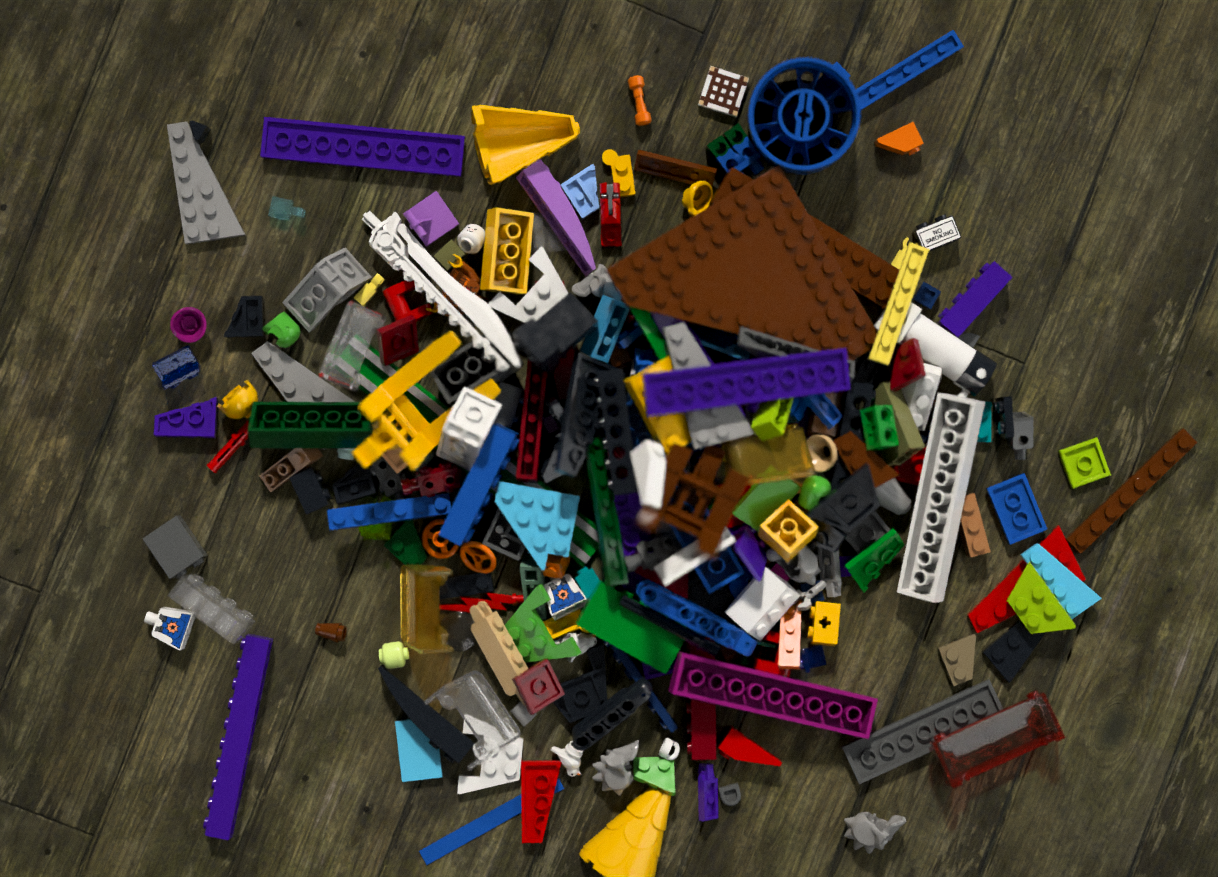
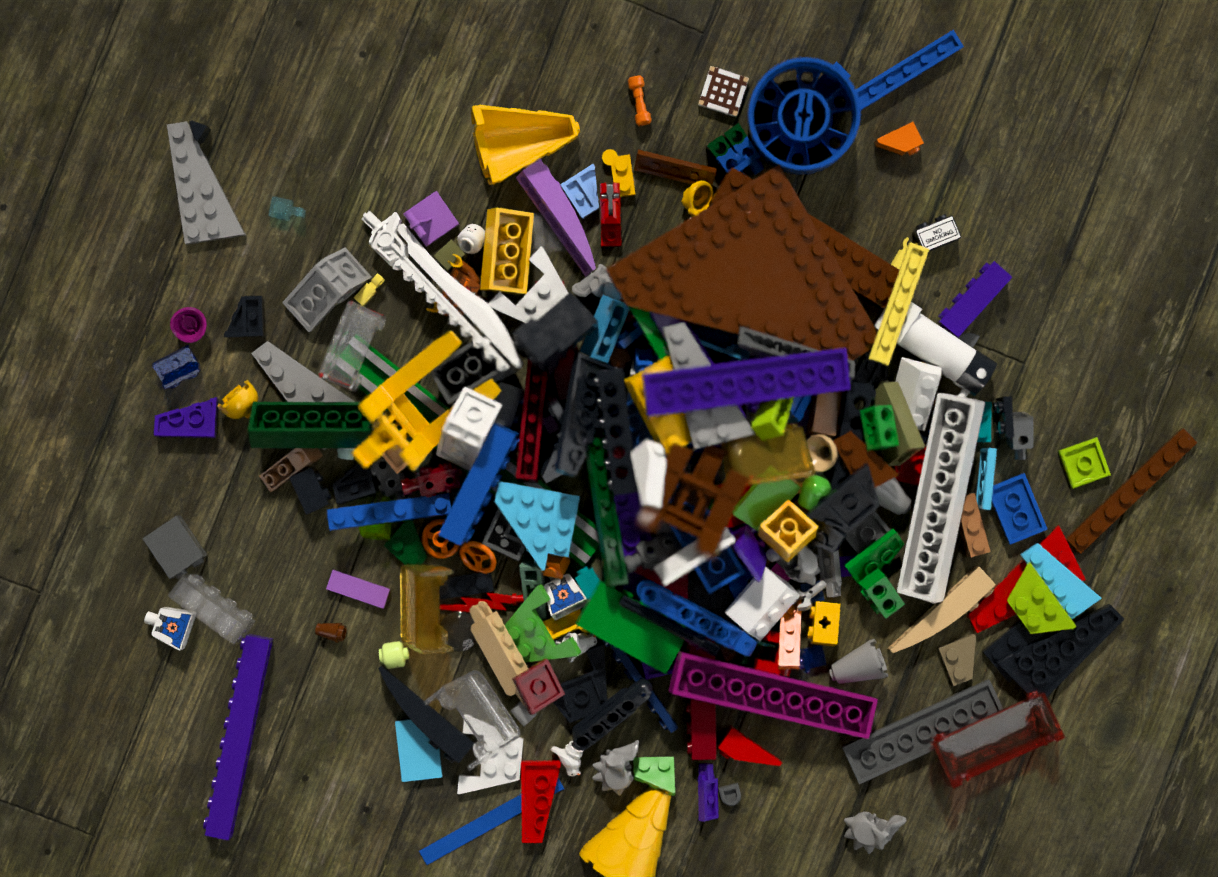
red pin [207,420,249,473] -> none
dark purple plate [260,117,465,177] -> none
bright green helmet [262,311,300,348] -> none
dark red plate [377,315,419,366] -> none
red connector [383,280,434,322] -> none
white tile [659,738,680,760] -> none
blue hinge [800,393,843,430] -> none
dark red wing [890,338,926,392] -> none
dark blue plate [912,282,941,309] -> none
none -> medium lavender tile [326,570,391,609]
none -> light grey cone [829,639,888,684]
none -> green brick [858,568,905,619]
none -> tan slope [888,566,996,653]
none -> medium azure tile [976,448,997,510]
none -> black wing [996,604,1125,705]

